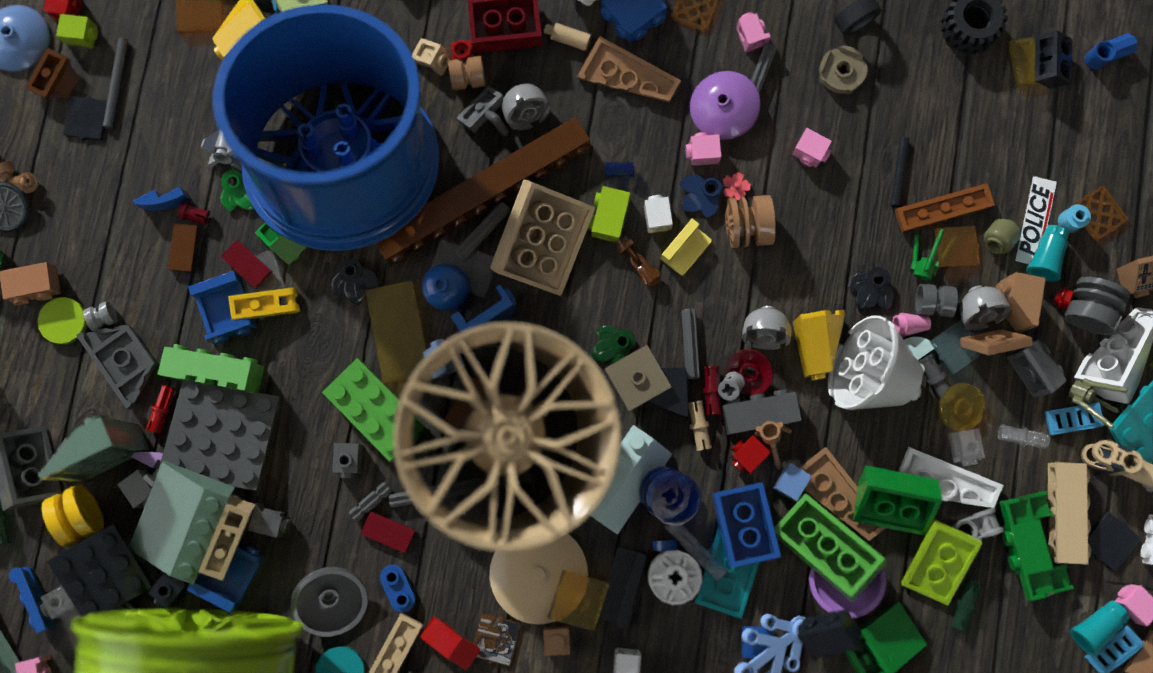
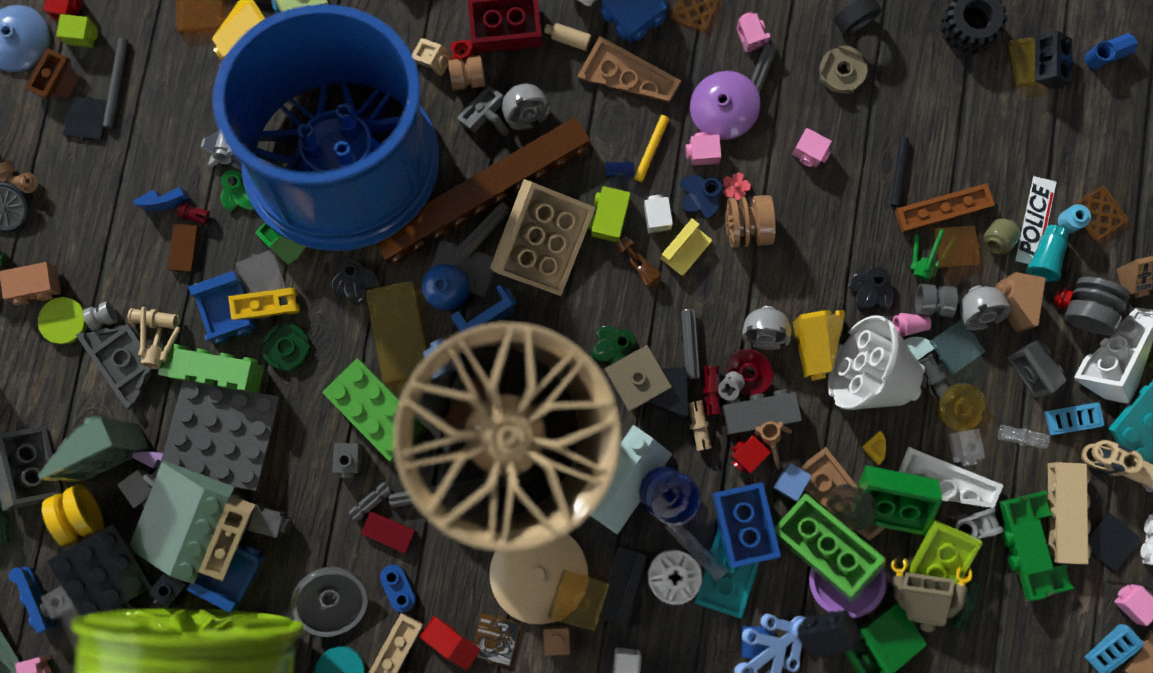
red axle [146,385,175,434] -> none
dark red tile [220,240,273,289] -> none
blue tile [652,540,677,551] -> none
medium nougat plate [960,329,1032,355] -> none
olive plant [1069,378,1129,429] -> none
teal plant [1069,600,1130,657] -> none
none -> tan pin [127,308,180,329]
none -> tan plant [138,307,180,369]
none -> dark green tile [262,324,311,371]
none -> yellow bar [634,115,669,182]
none -> clear smoke tile [826,484,877,531]
none -> yellow tile [861,431,886,465]
none -> dark tan torso [891,558,972,632]

